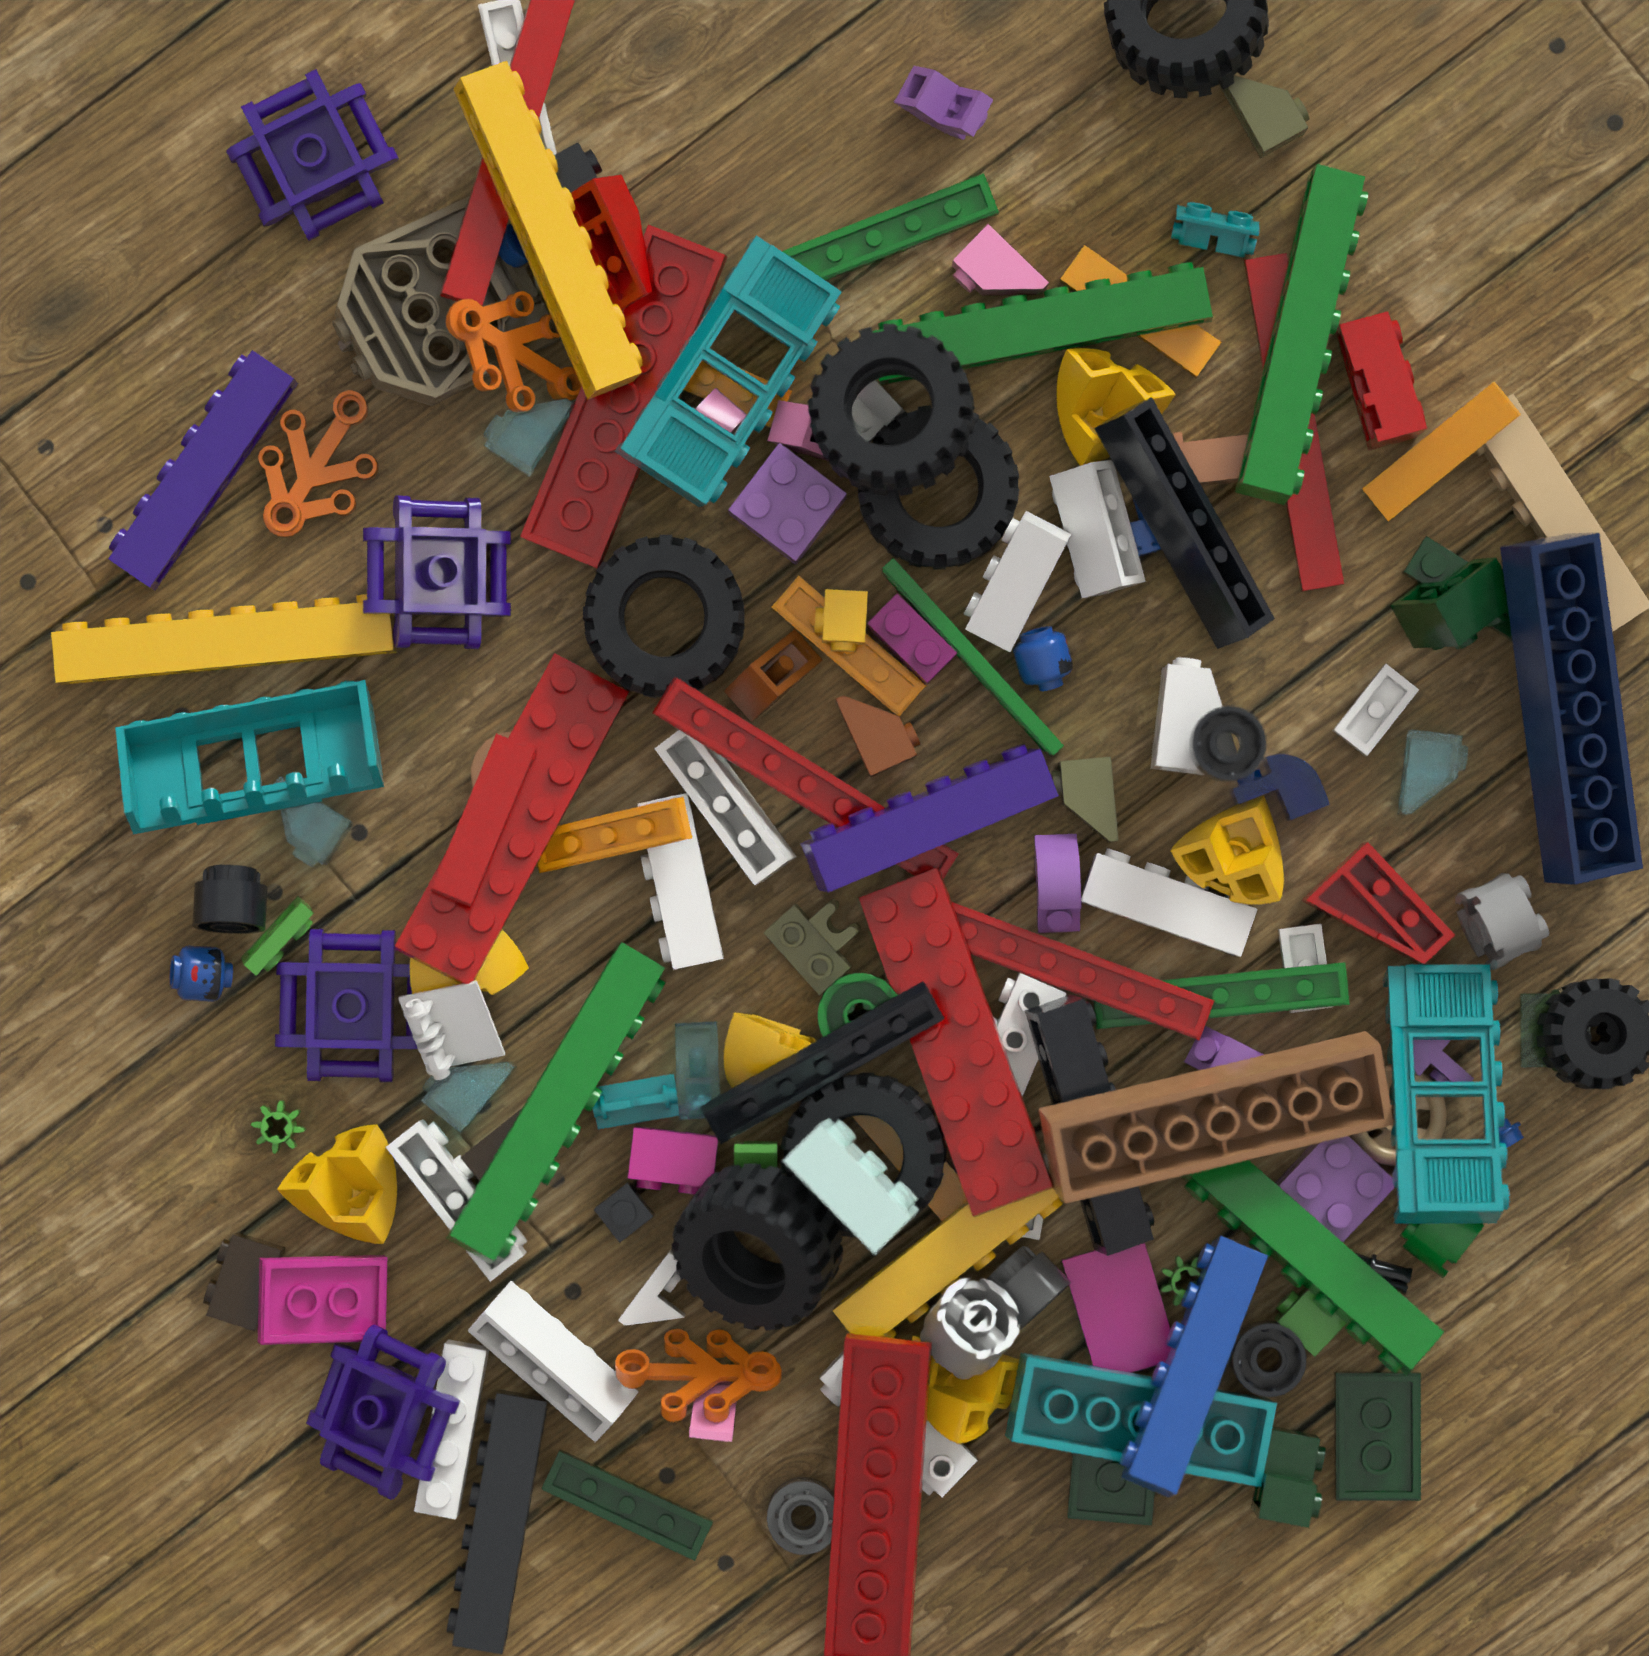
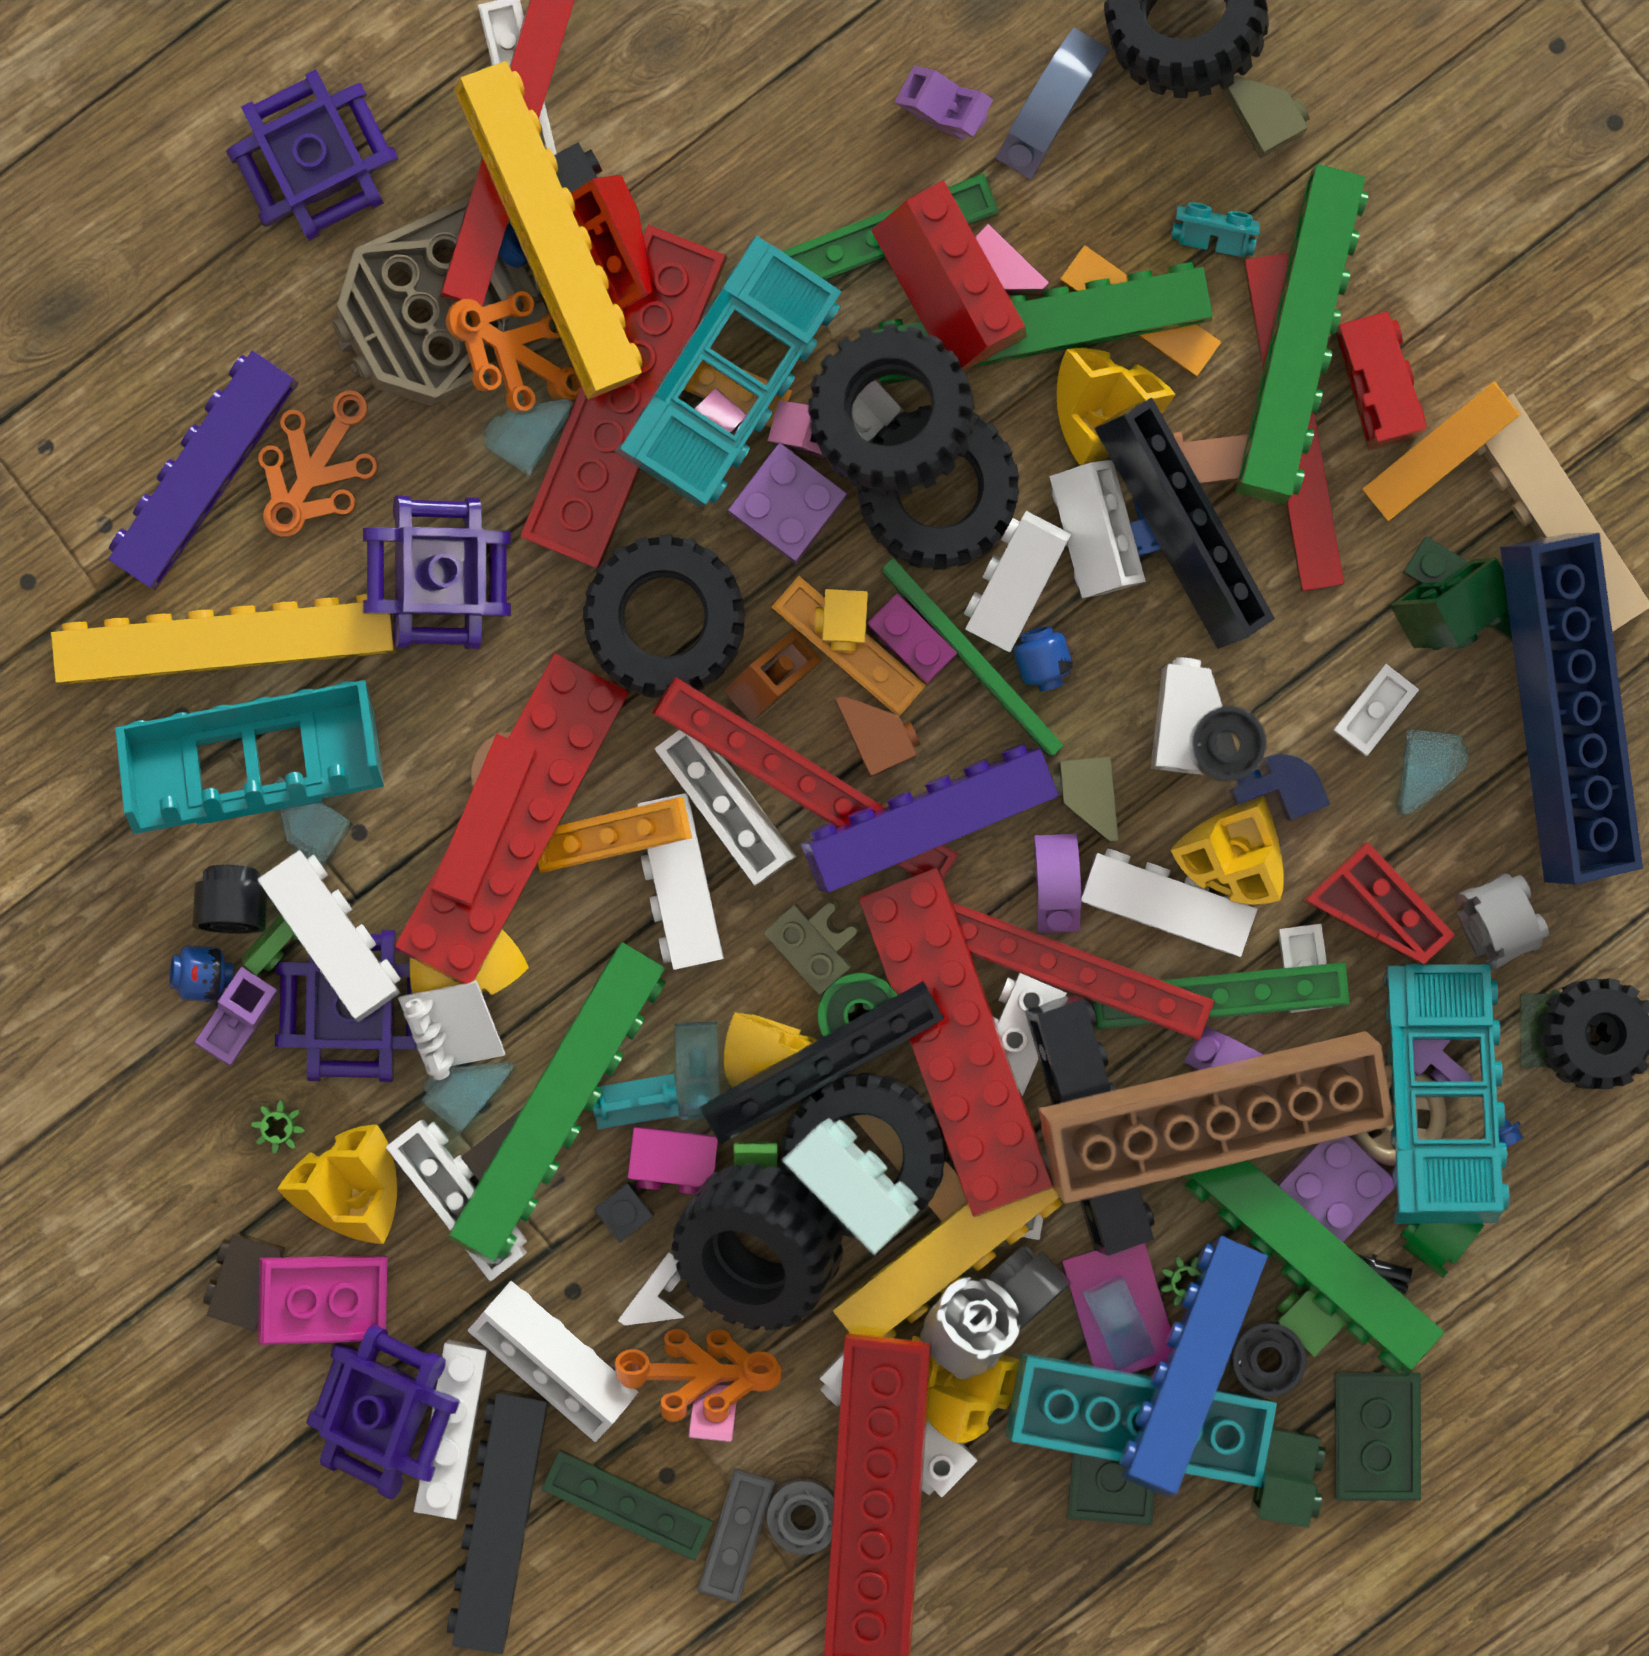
none -> medium lavender brick [195,967,277,1068]
none -> white brick [257,850,401,1022]
none -> dark grey tile [698,1468,775,1603]
none -> red slope [871,180,1027,371]
none -> sand blue arch [995,28,1110,179]
none -> clear light blue slope [1082,1275,1156,1370]

